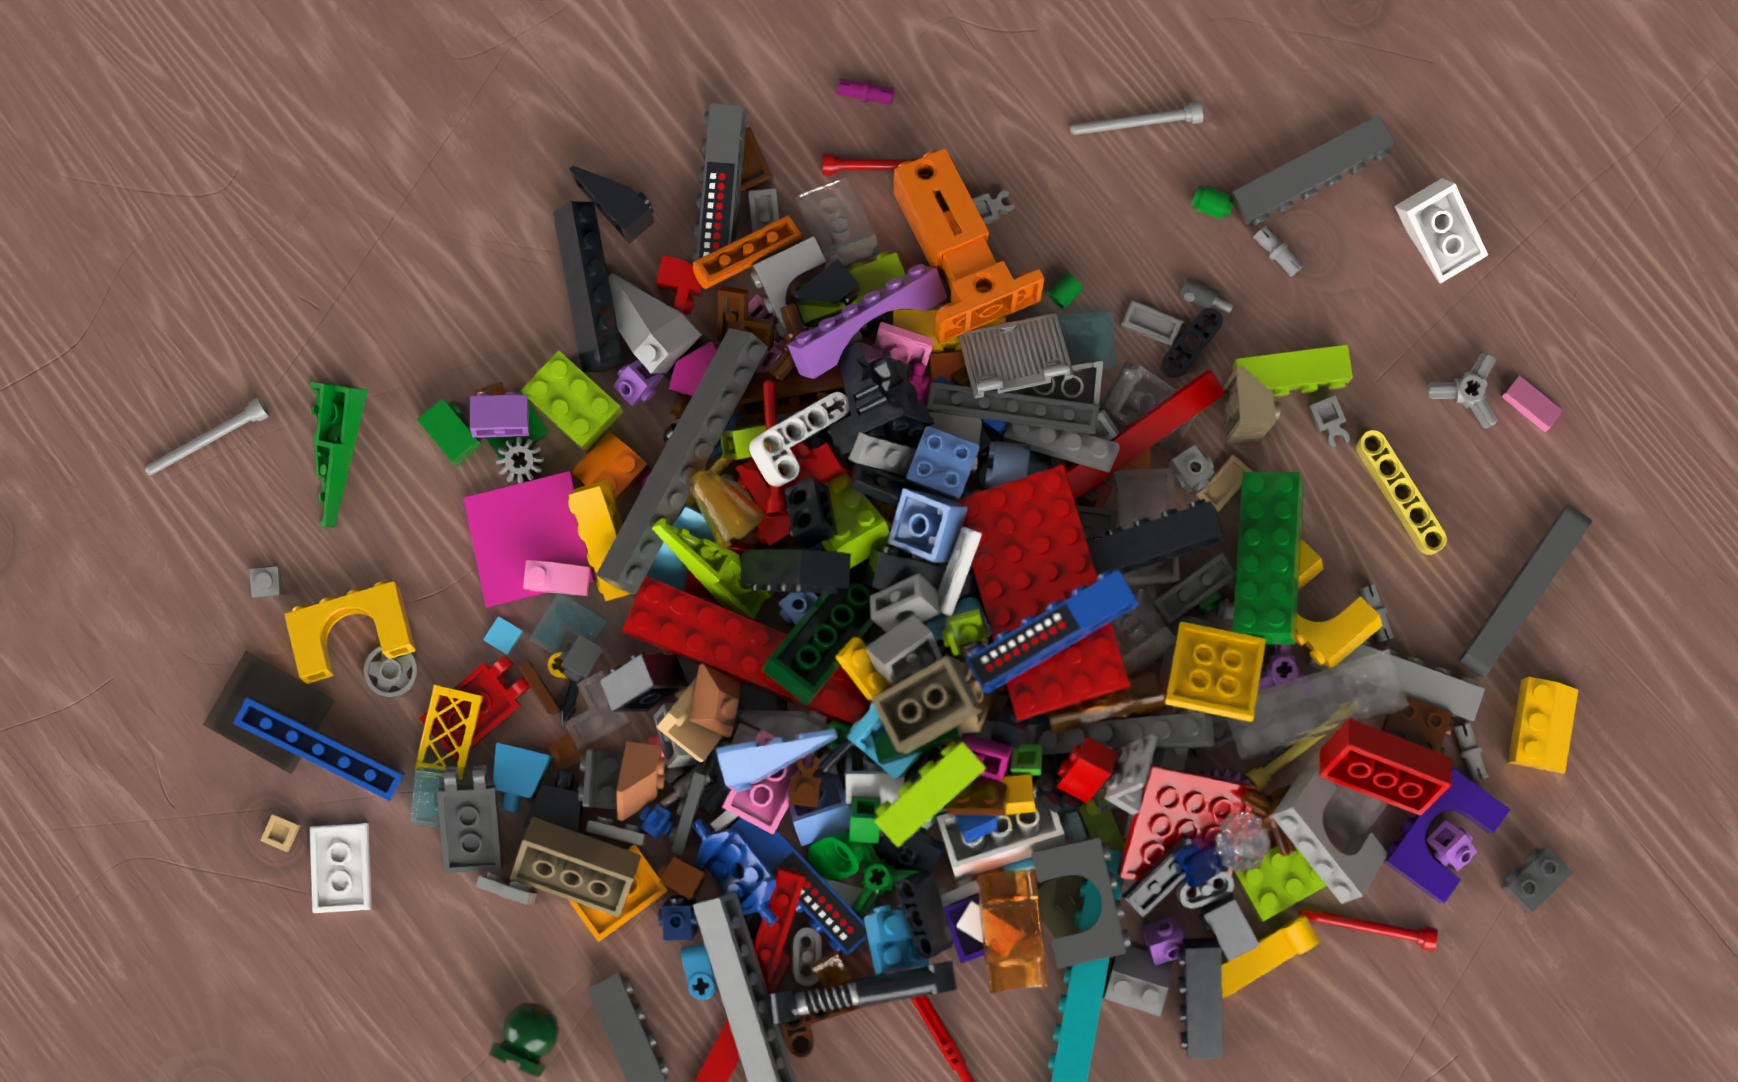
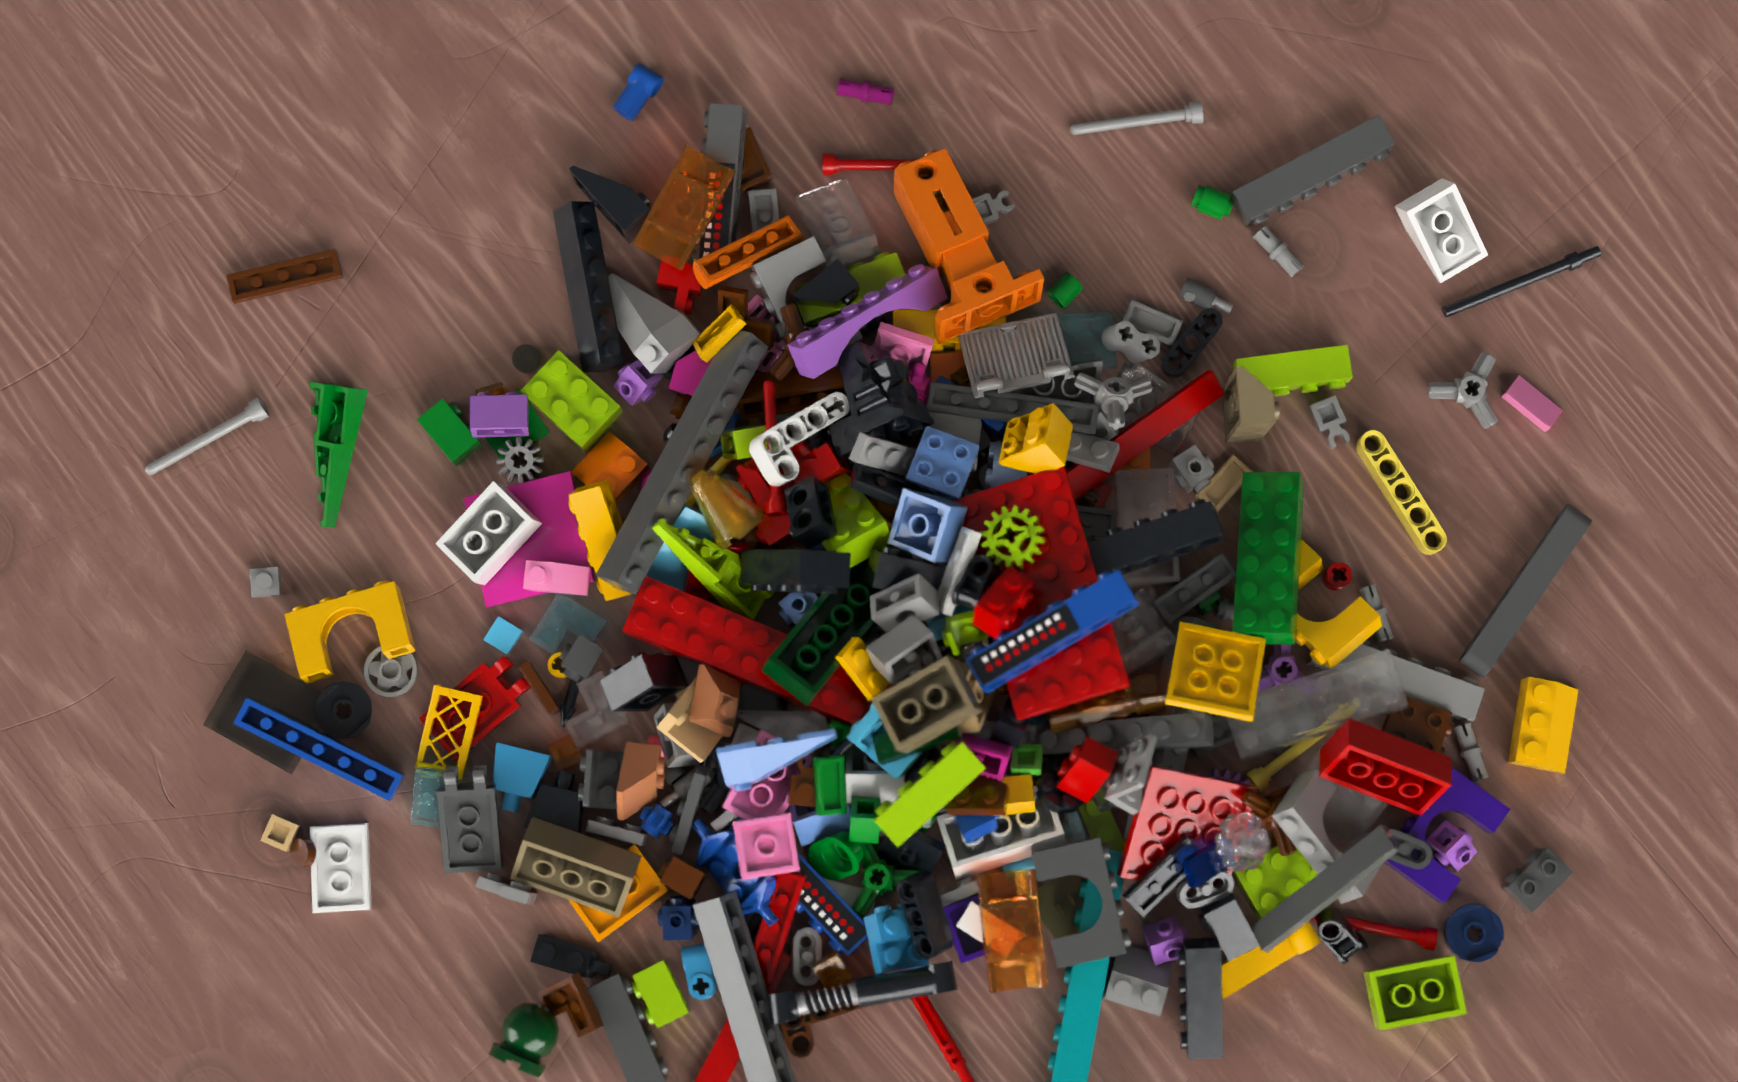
none -> reddish brown plate [226,249,343,304]
none -> reddish brown tile [290,838,316,867]
none -> black plate [314,681,372,739]
none -> white brick [435,481,542,585]
none -> clear smoke tile [512,344,541,374]
none -> black hinge [530,934,613,979]
none -> reddish brown plate [537,972,604,1038]
none -> blue piece [613,63,664,122]
none -> lime brick [631,959,691,1028]
none -> clear orange piece [632,144,736,271]
none -> yellow tile [692,304,746,363]
none -> bright pink tile [732,812,800,880]
none -> green tile [813,755,847,816]
none -> black piece [952,555,1002,612]
none -> red brick [972,566,1033,639]
none -> lime gear [981,505,1045,569]
none -> yellow slope [998,403,1073,473]
none -> light grey bush [1074,373,1153,430]
none -> light grey axle [1101,321,1160,363]
none -> dark grey tile [1251,824,1399,953]
none -> black piece [1316,907,1368,964]
none -> red bush [1322,562,1352,591]
none -> lime brick [1363,955,1467,1030]
none -> dark grey plate [1388,829,1432,869]
none -> black bar [1442,246,1601,318]
none -> dark blue plate [1444,904,1504,962]

